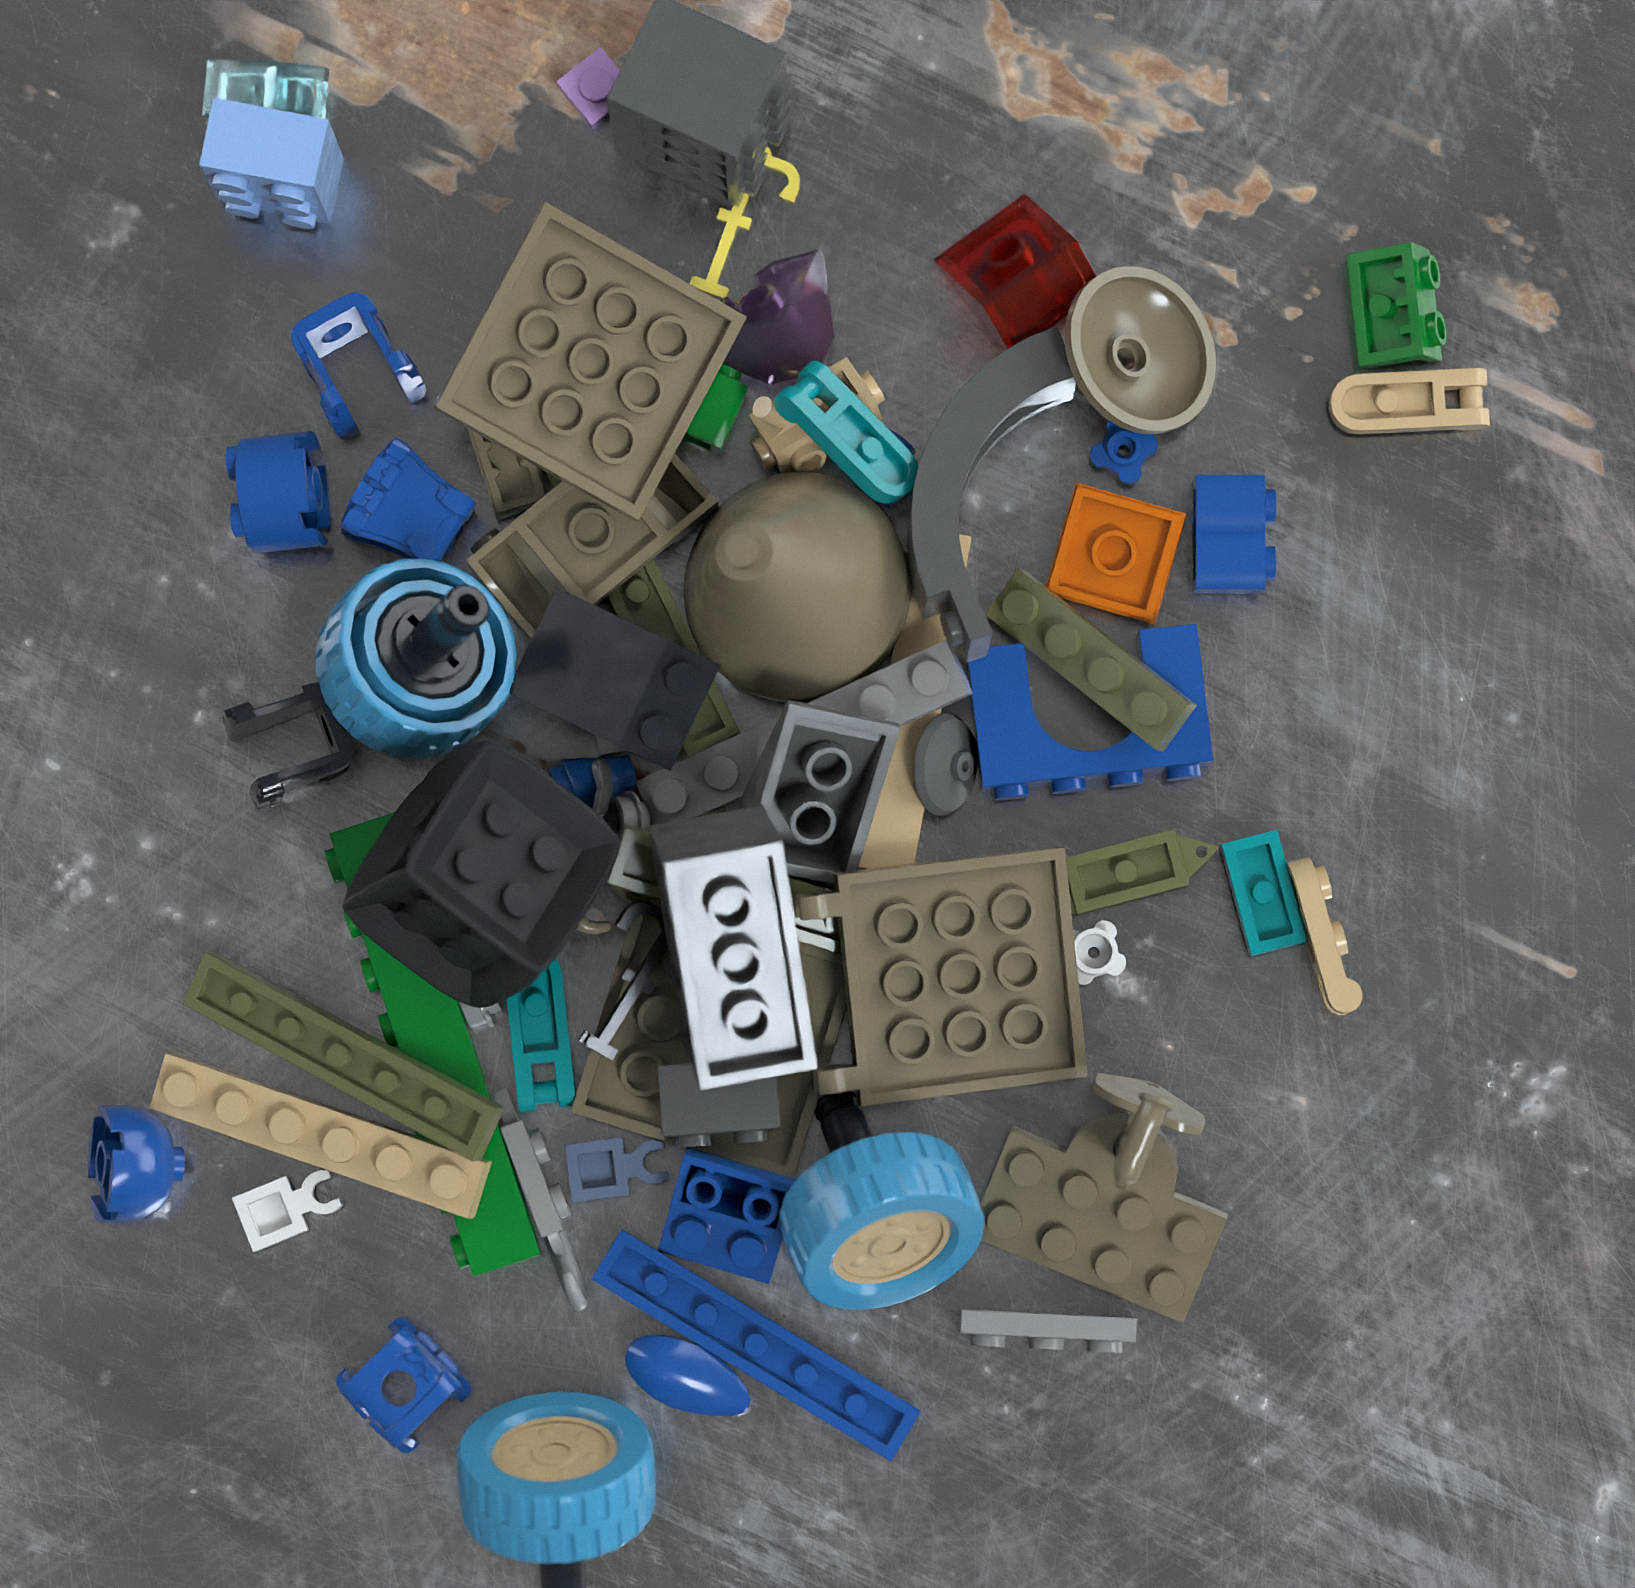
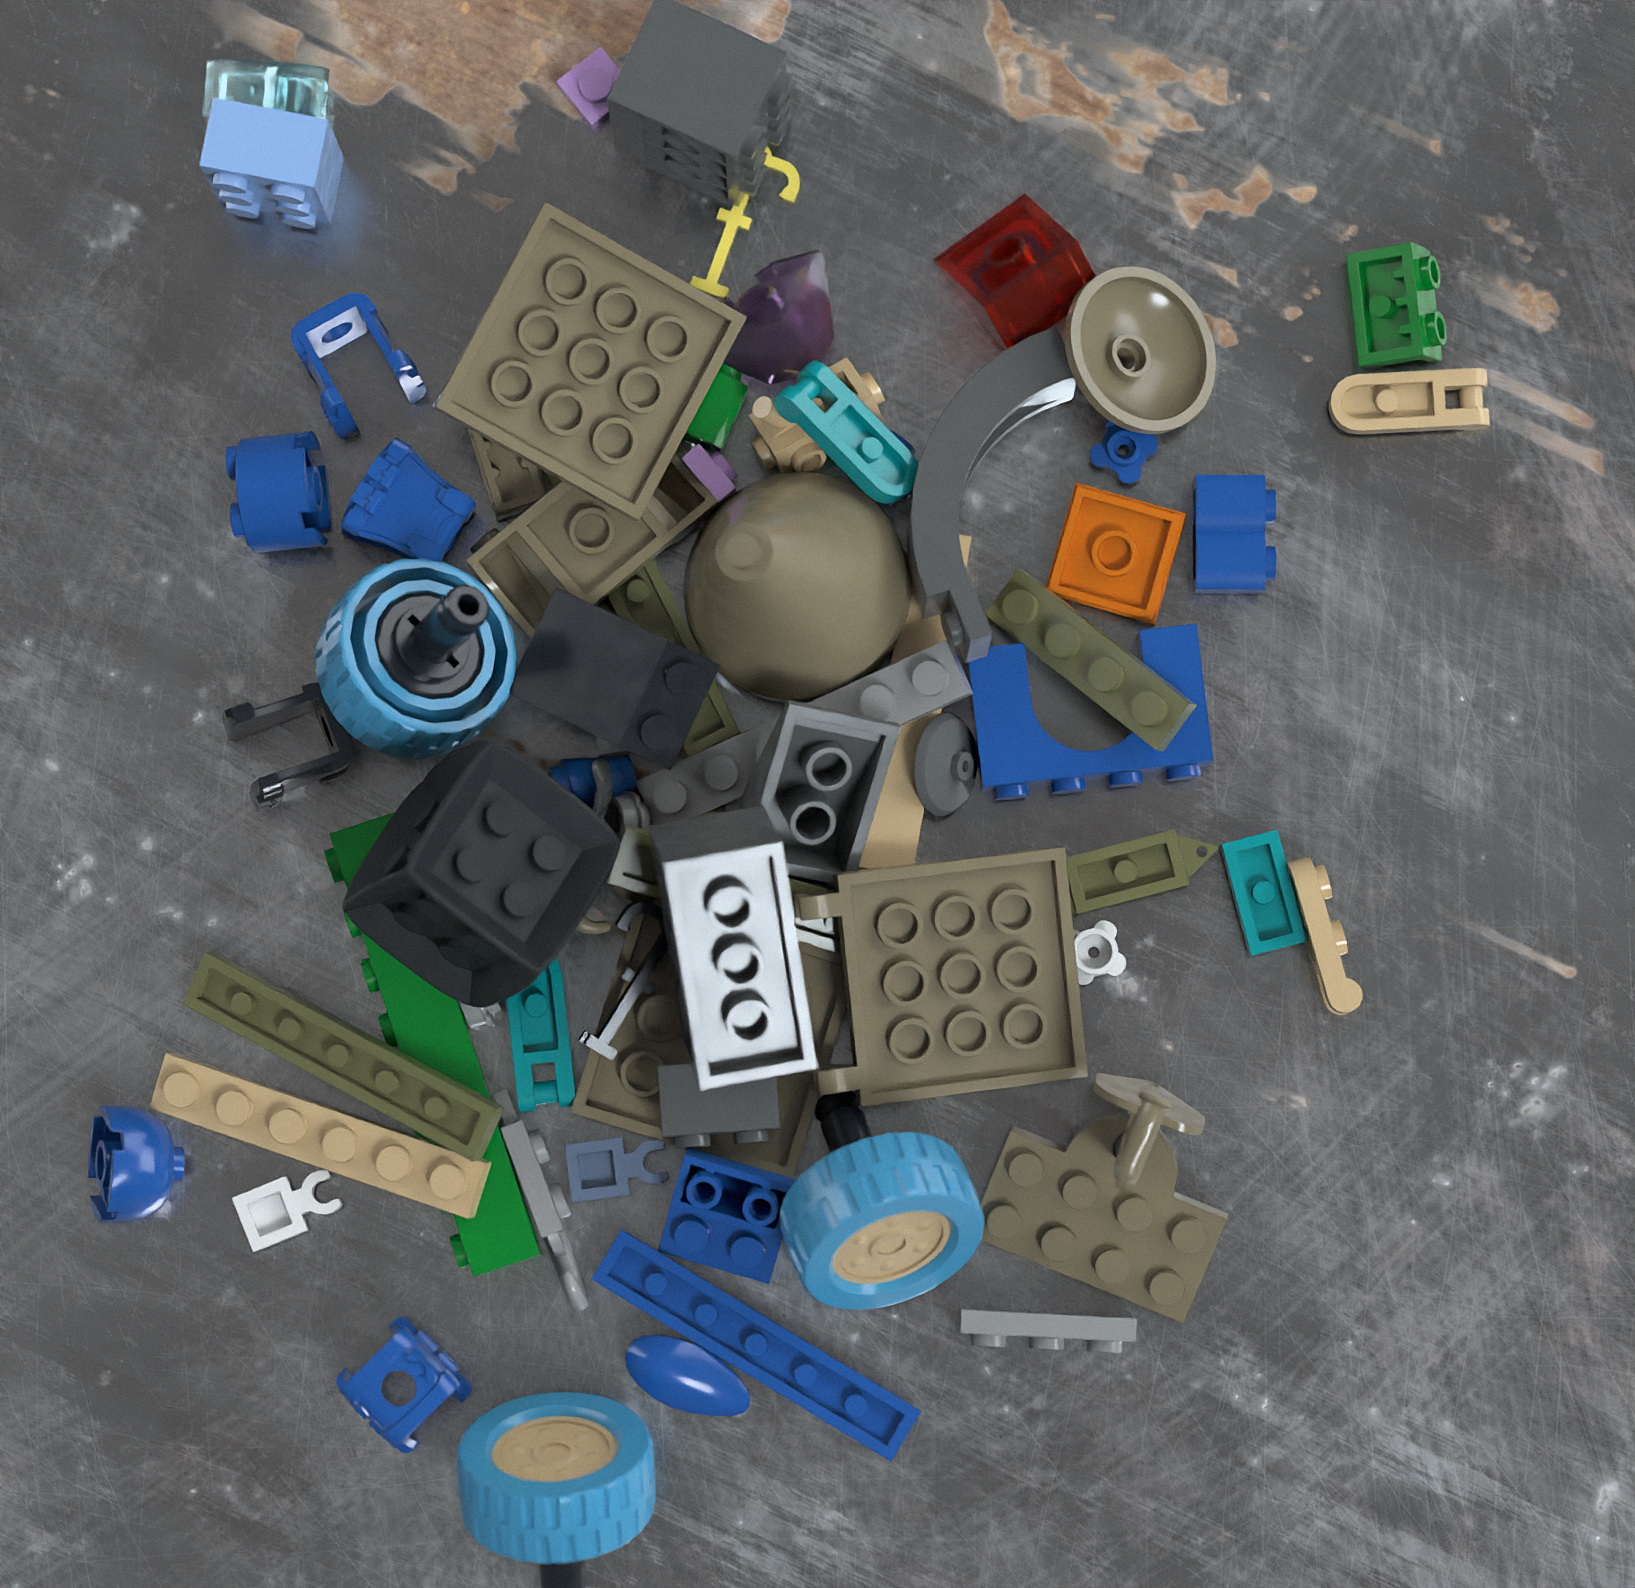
none -> lavender plate [681,444,738,506]

